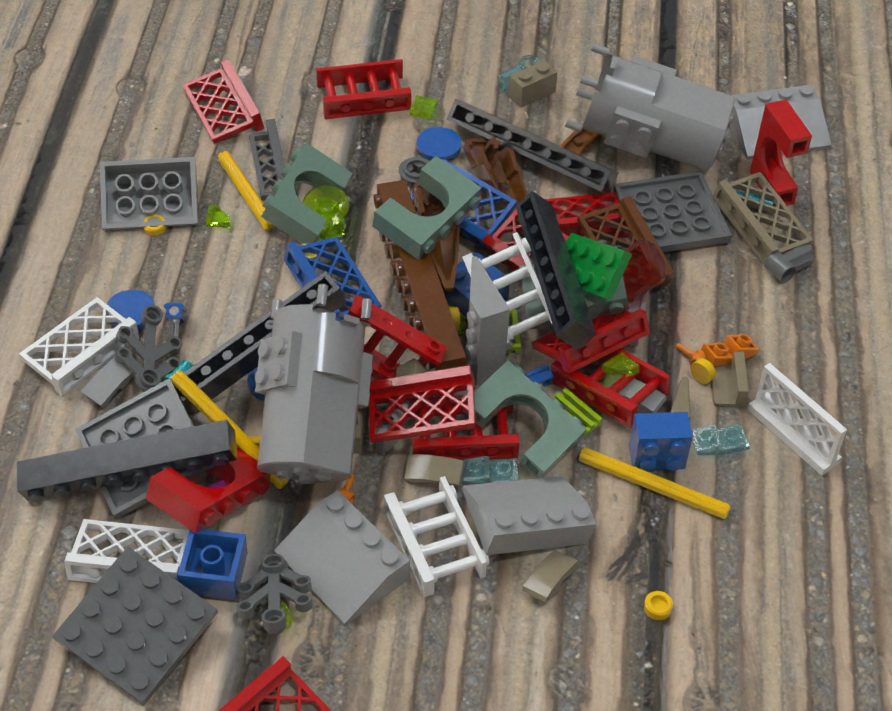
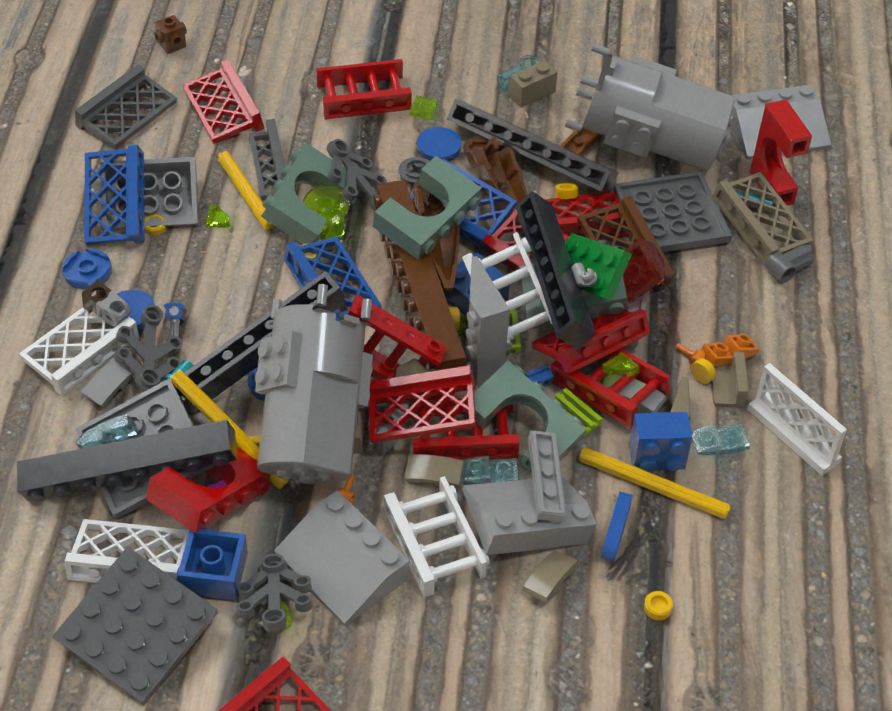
none -> blue tile [63,249,112,289]
none -> dark grey fence [75,64,177,149]
none -> clear light blue slope [76,414,137,449]
none -> leg [82,280,131,327]
none -> blue fence [84,145,145,245]
none -> reddish brown brick [154,15,187,54]
none -> dark grey plant [327,139,387,211]
none -> light grey tile [528,430,567,522]
none -> yellow tile [555,183,578,199]
none -> light grey arm [571,263,597,287]
none -> blue beam [601,491,633,562]

